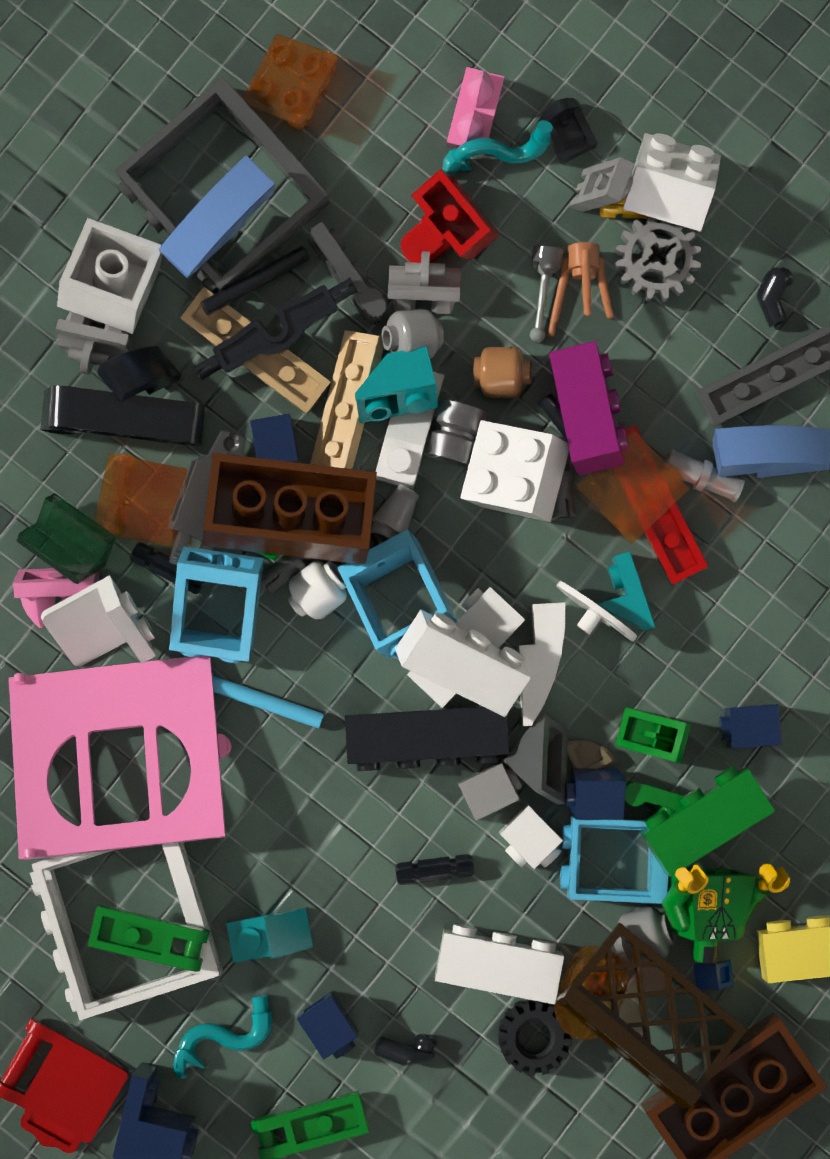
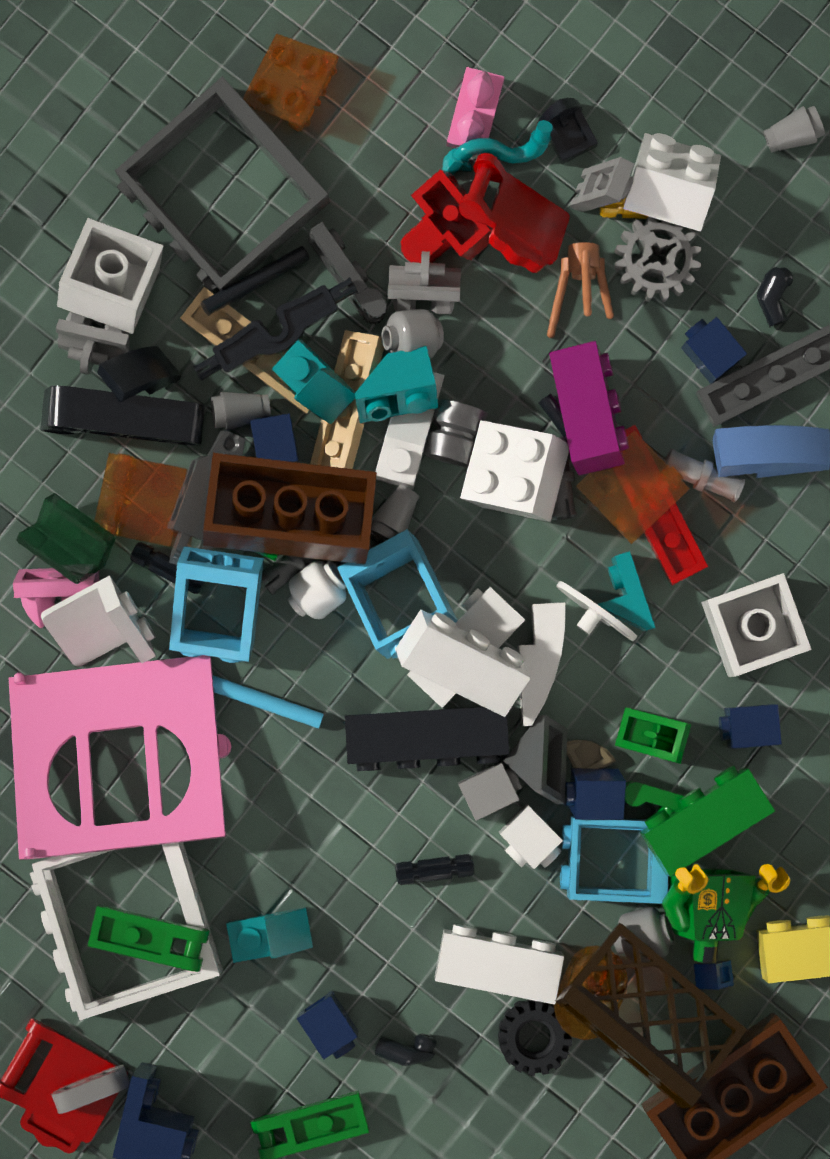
medium blue slope [159,155,275,279] -> none
teal animal [173,994,273,1079] -> none
medium nougat head [474,347,532,398] -> none
hinge [530,245,565,343] -> none
none -> light grey beam [51,1065,130,1114]
none -> light grey cone [211,392,271,431]
none -> teal slope [272,340,355,424]
none -> red piece [459,153,570,273]
none -> dark blue brick [681,317,747,384]
none -> white brick [701,573,812,677]
none -> light grey cone [763,106,825,153]

